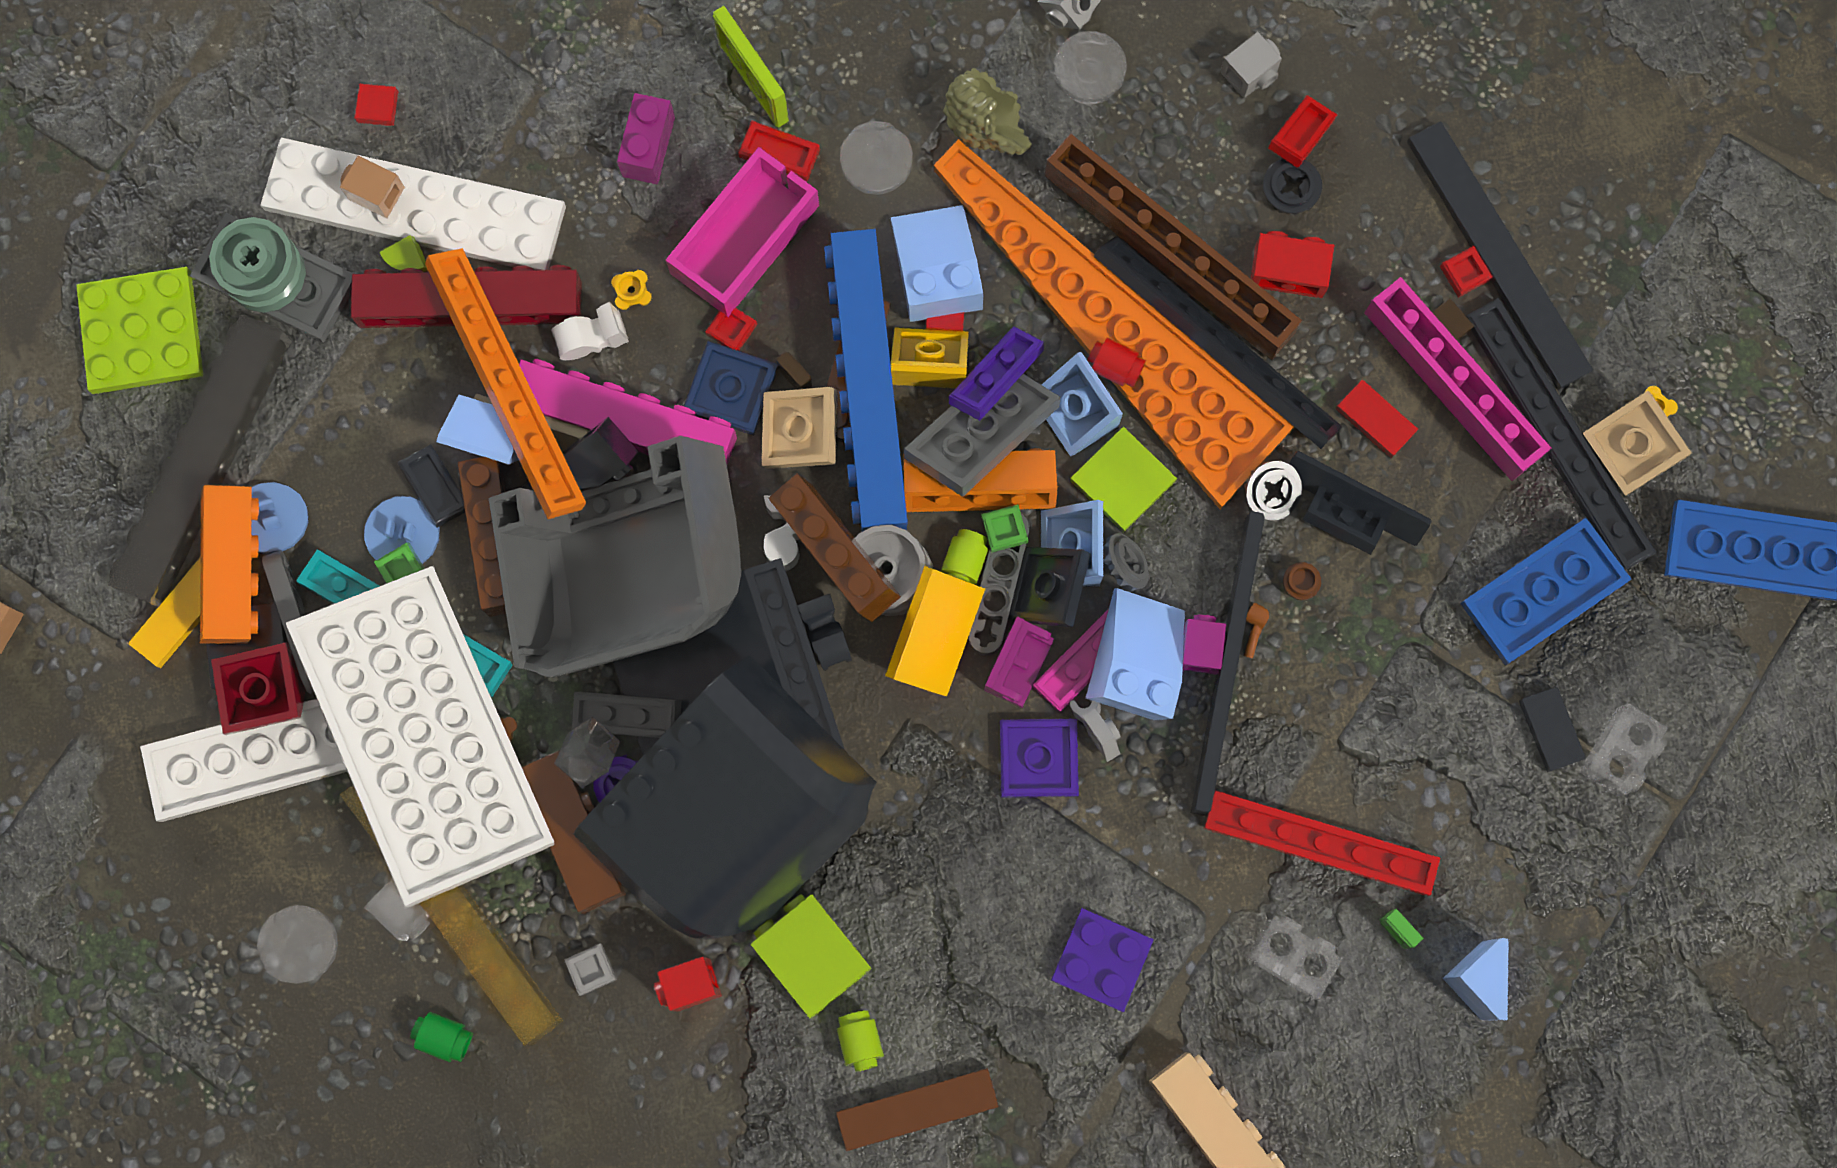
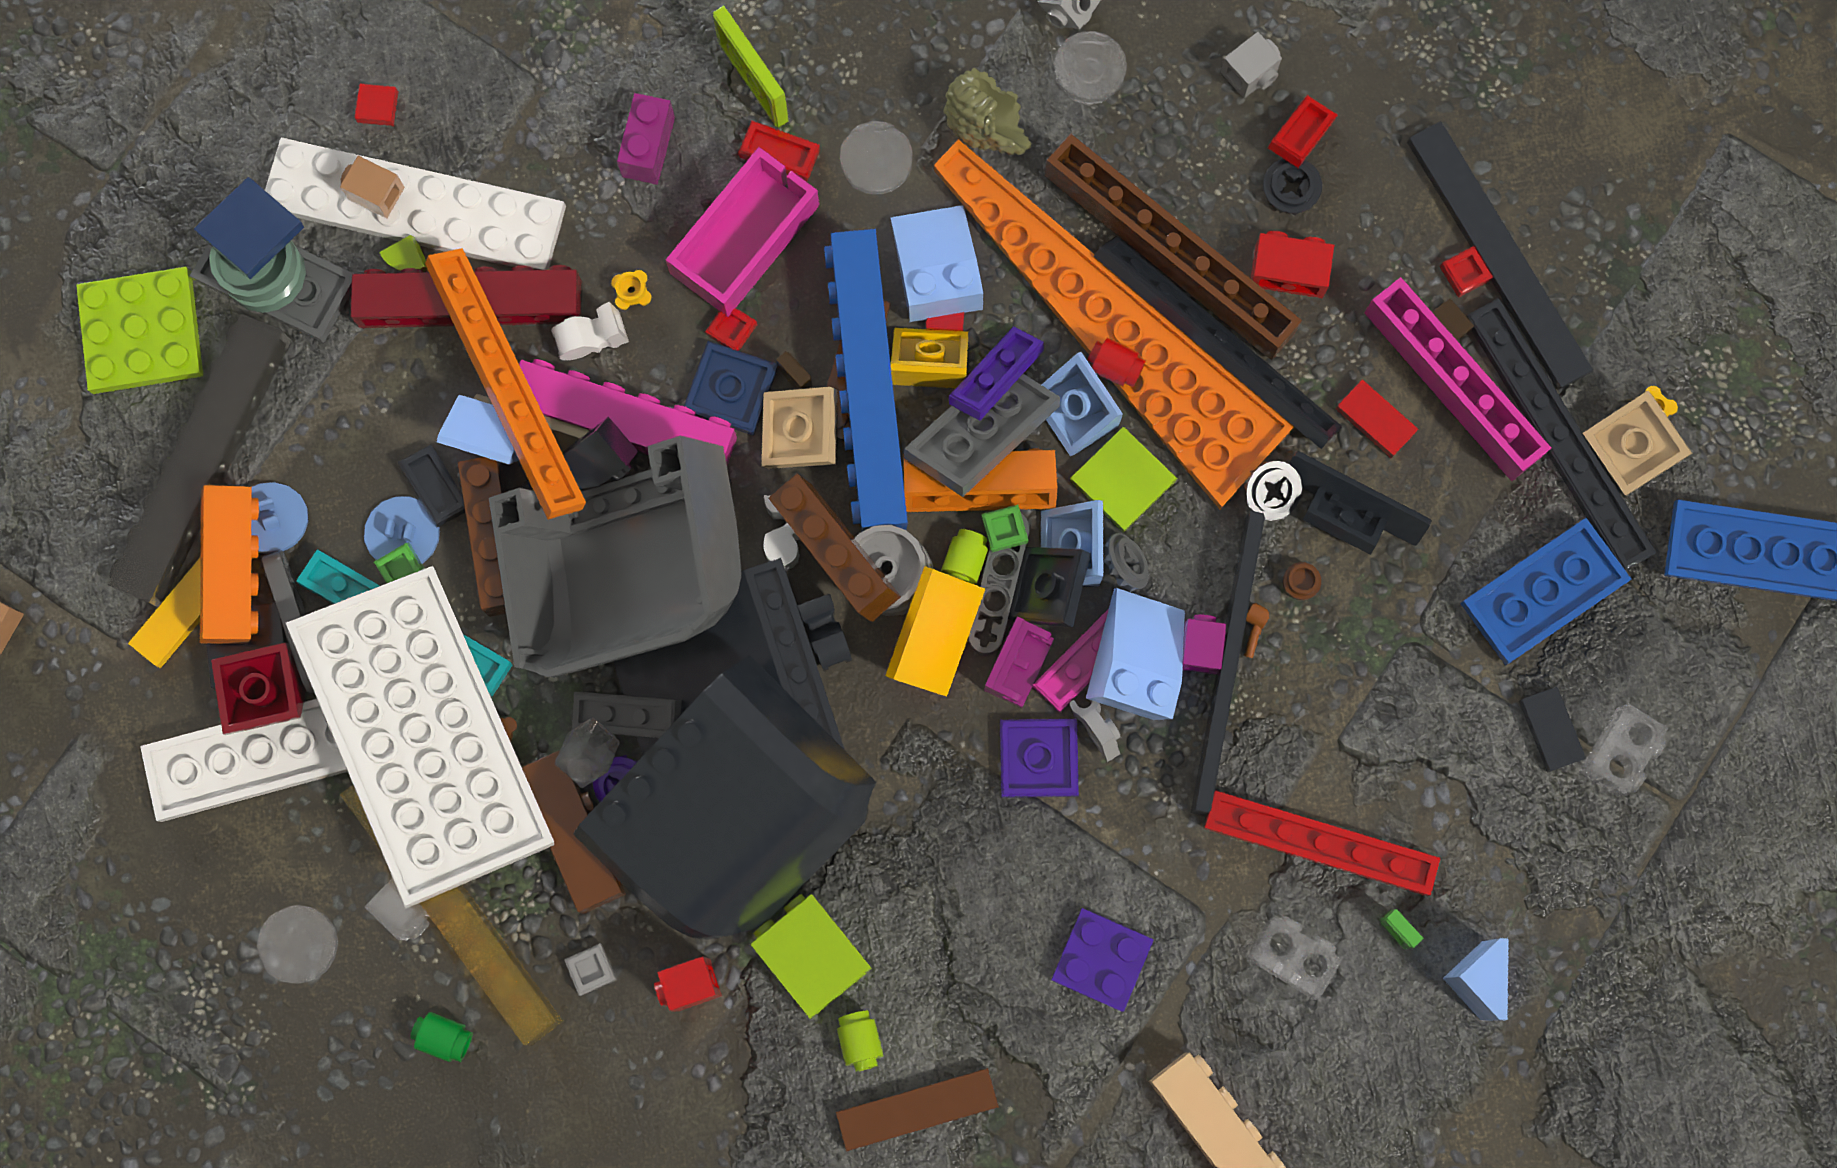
none -> dark blue tile [194,177,304,279]

